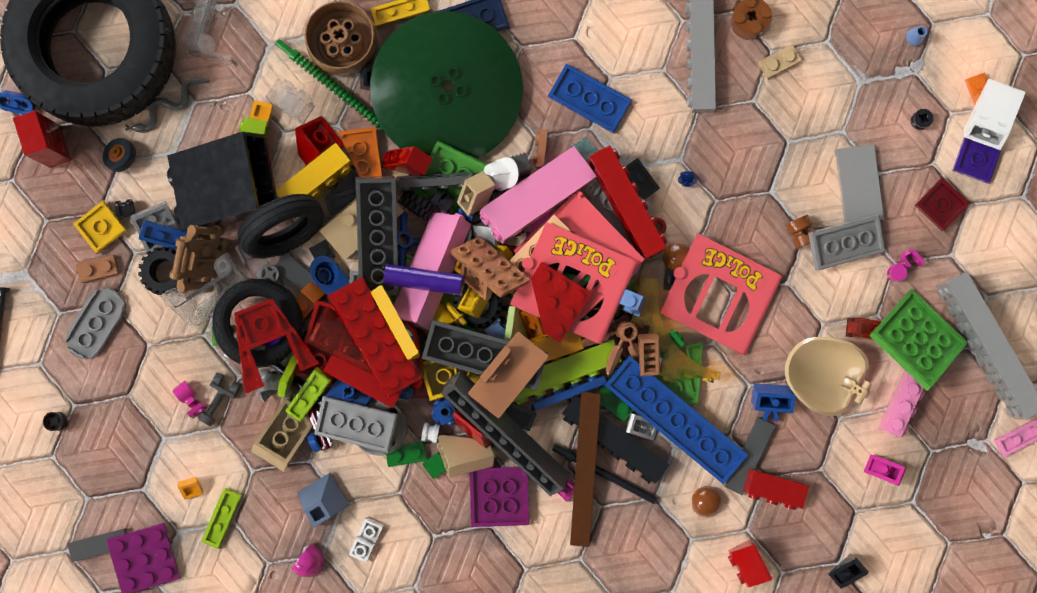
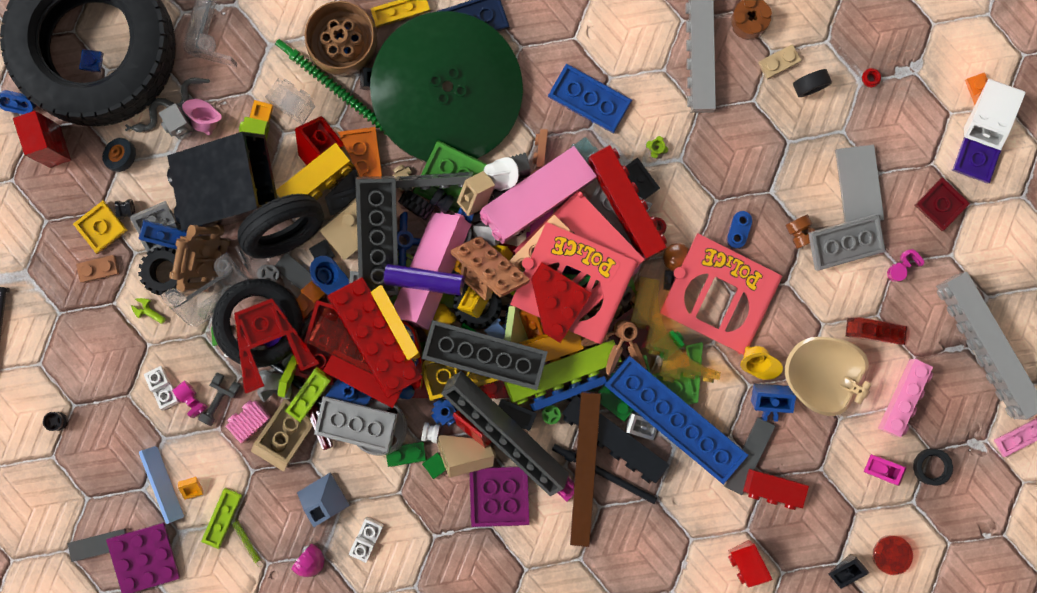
light grey tile [66,288,126,359] -> none
blue tile [308,432,323,453] -> none
red slope [381,146,433,176] -> none
yellow piece [445,302,467,326] -> none
nougat bracket [468,332,548,418] -> none
medium blue brick [619,289,647,317] -> none
nougat slope [638,333,660,376] -> none
clear blue plate [678,171,697,187] -> none
dark orange hair [692,486,721,518] -> none
bright green plate [869,289,968,391] -> none
medium blue cone [906,26,927,46] -> none
black wheel [910,109,933,130] -> none
none -> clear blue plate [79,49,104,73]
none -> lime bar [131,298,166,324]
none -> light blue slope [139,446,184,524]
none -> white slope [144,366,180,411]
none -> light grey brick [159,103,194,139]
none -> bright pink piece [182,99,222,135]
none -> bright pink brick [226,400,272,444]
none -> lime piece [231,517,262,567]
none -> bright green wheel [542,405,561,424]
none -> lime plate [646,136,668,158]
none -> blue plate [727,211,752,249]
none -> yellow piece [740,346,783,380]
none -> black tyre [793,69,832,97]
none -> red plate [862,68,881,88]
none -> clear red tile [873,535,913,575]
none -> black tyre [913,449,953,486]

